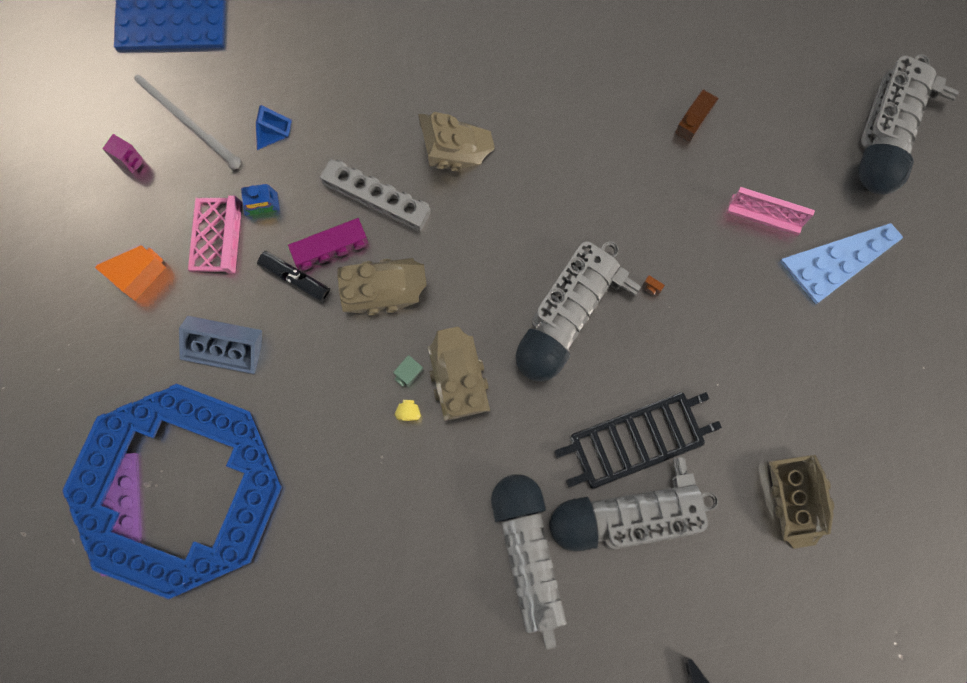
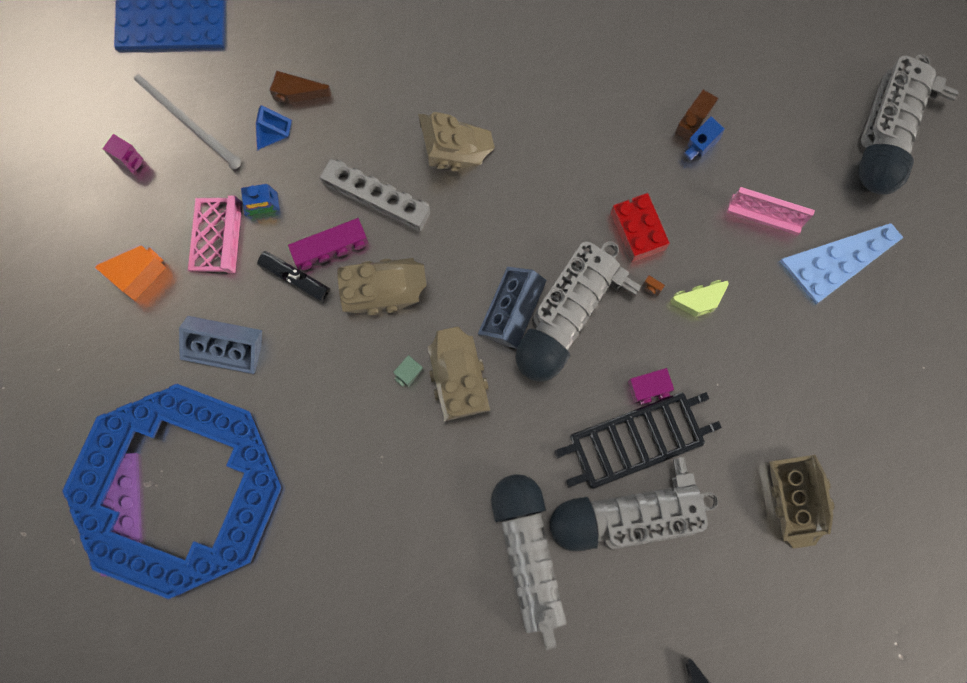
light yellow cone [394,400,421,421] -> none
none -> reddish brown slope [270,71,331,103]
none -> sand blue slope [478,267,547,348]
none -> red piece [610,193,670,262]
none -> magenta brick [628,368,674,405]
none -> yellowish green slope [670,280,729,317]
none -> blue torso [683,116,725,160]

